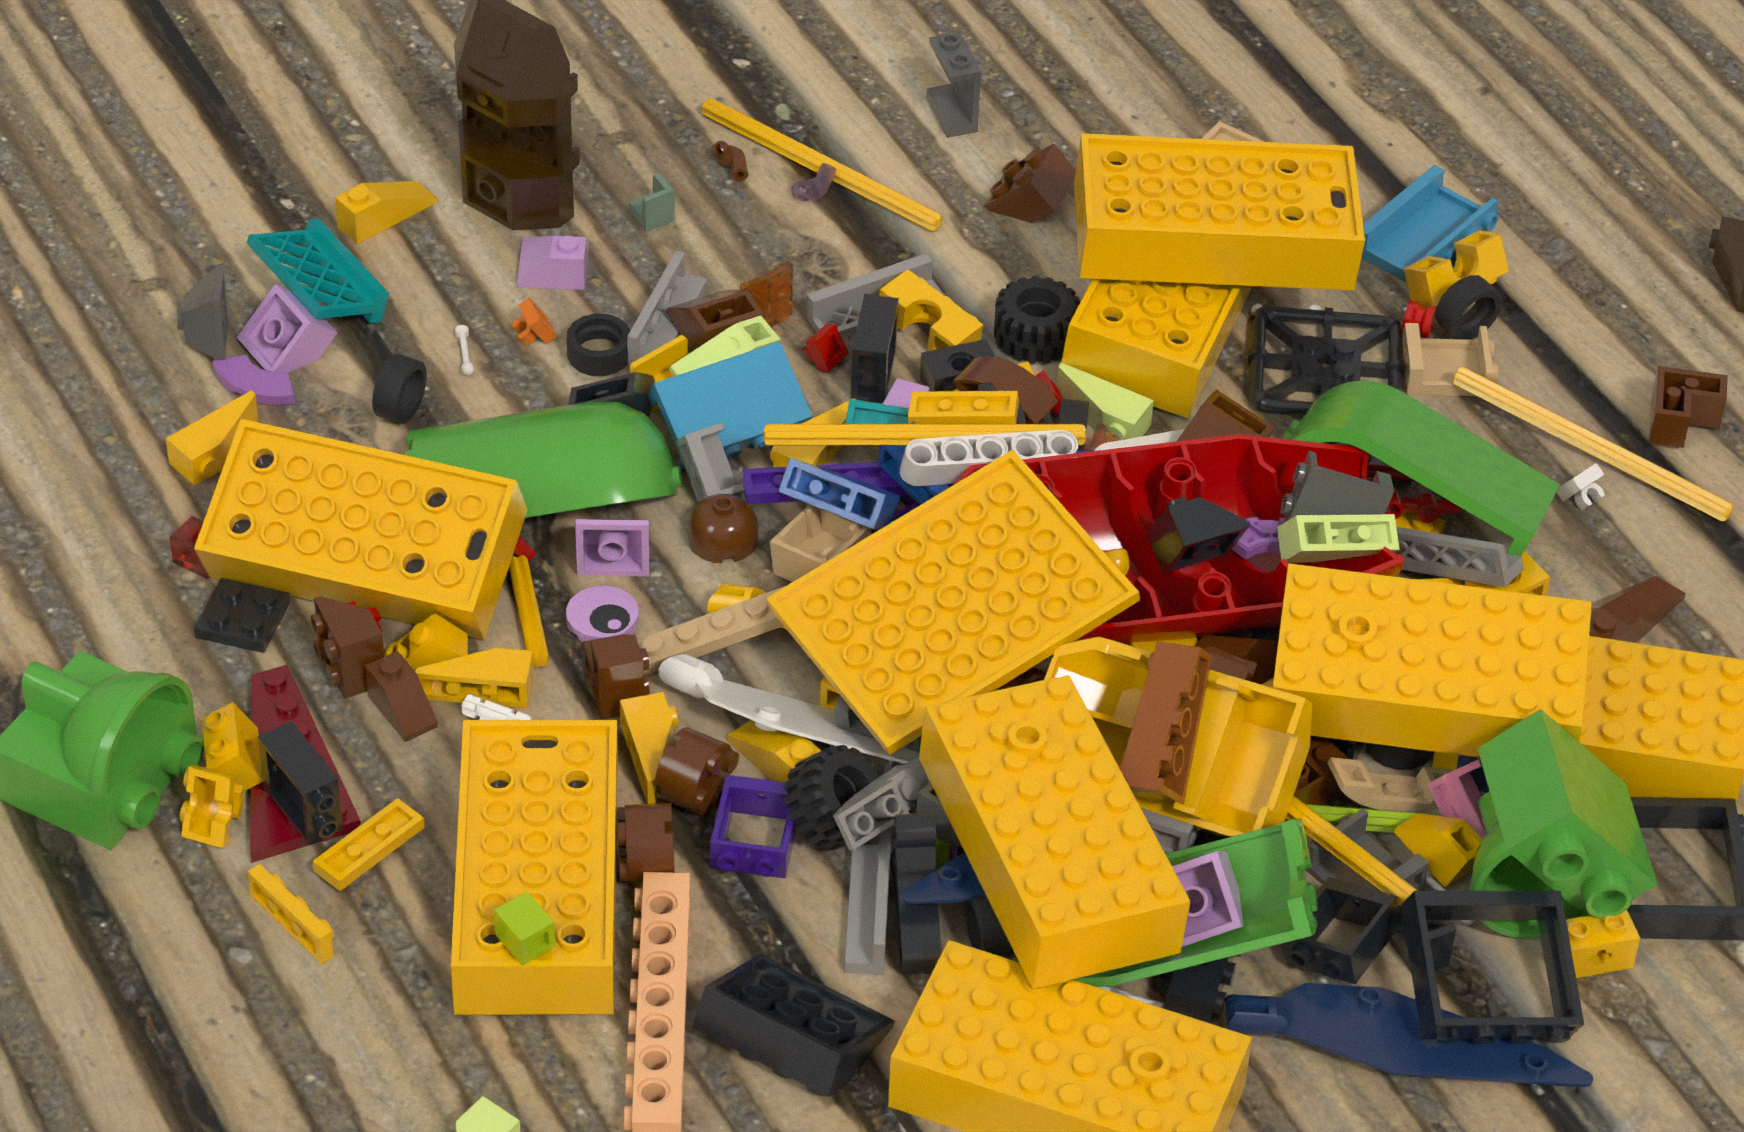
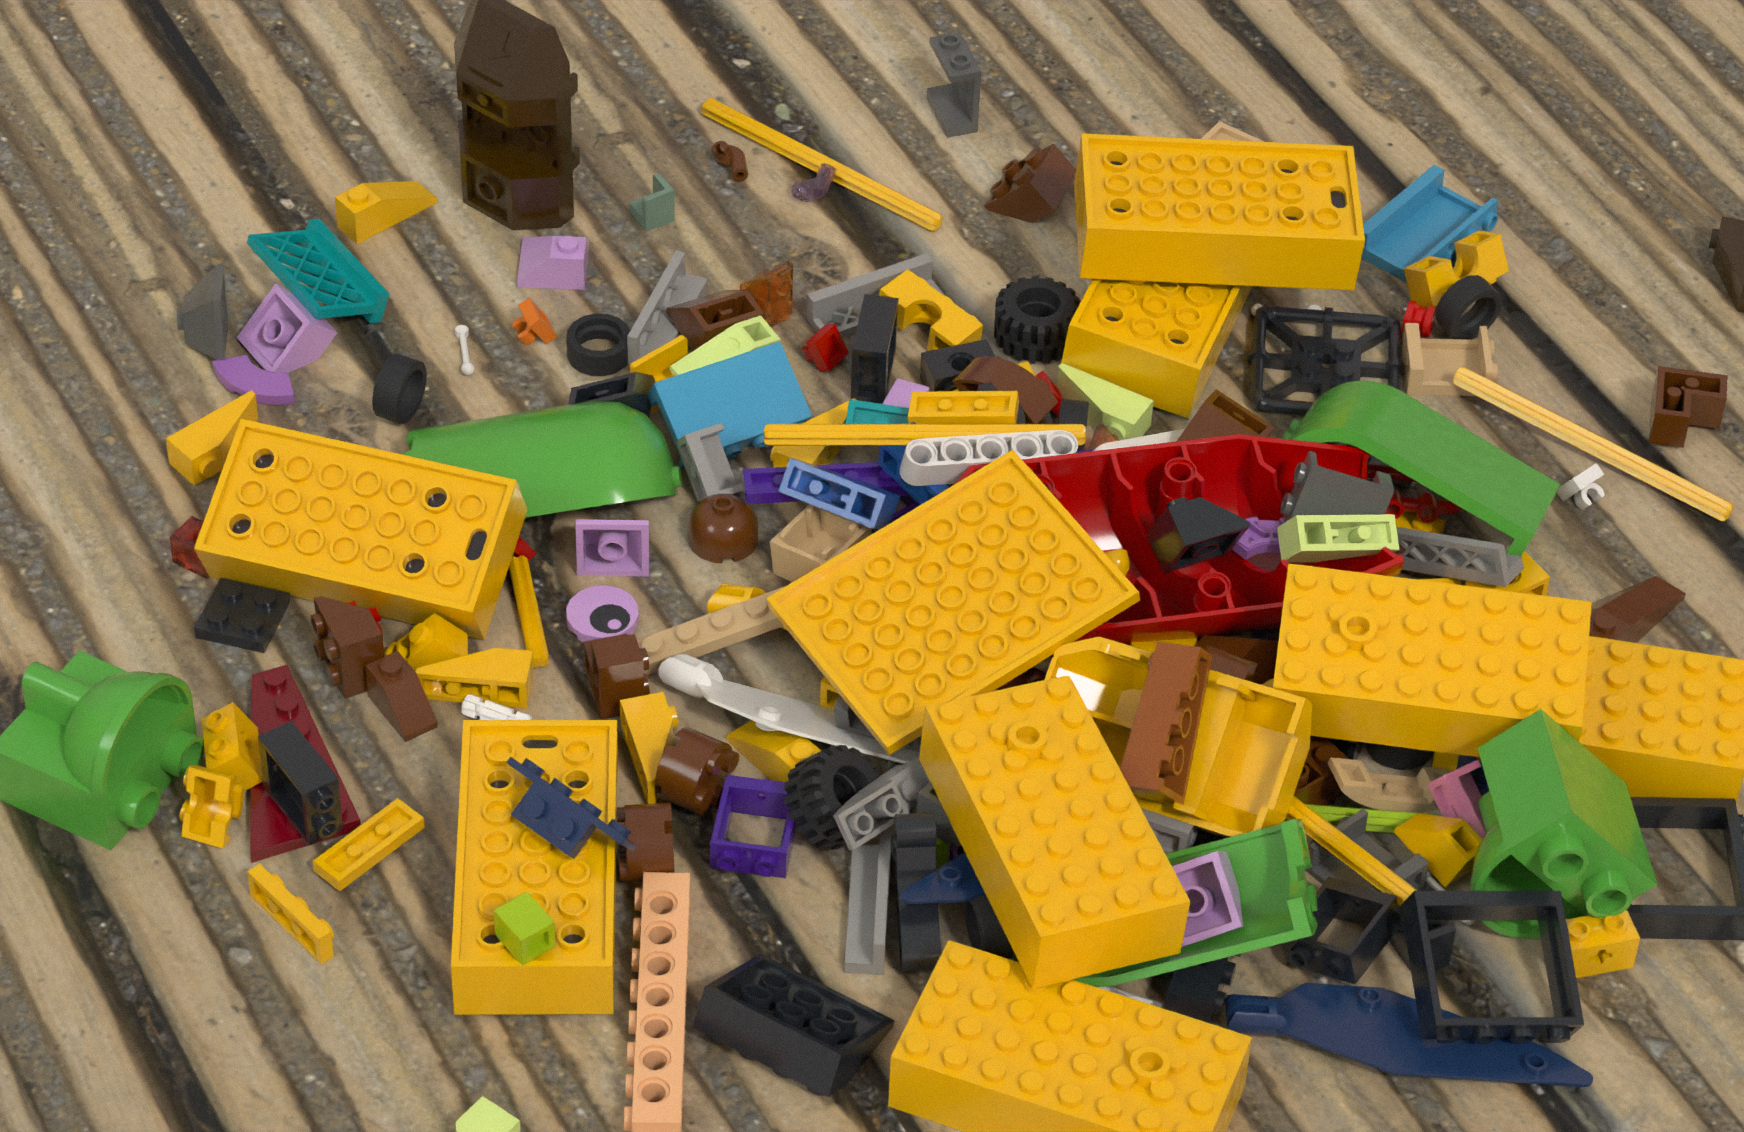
none -> dark blue bracket [506,756,637,859]

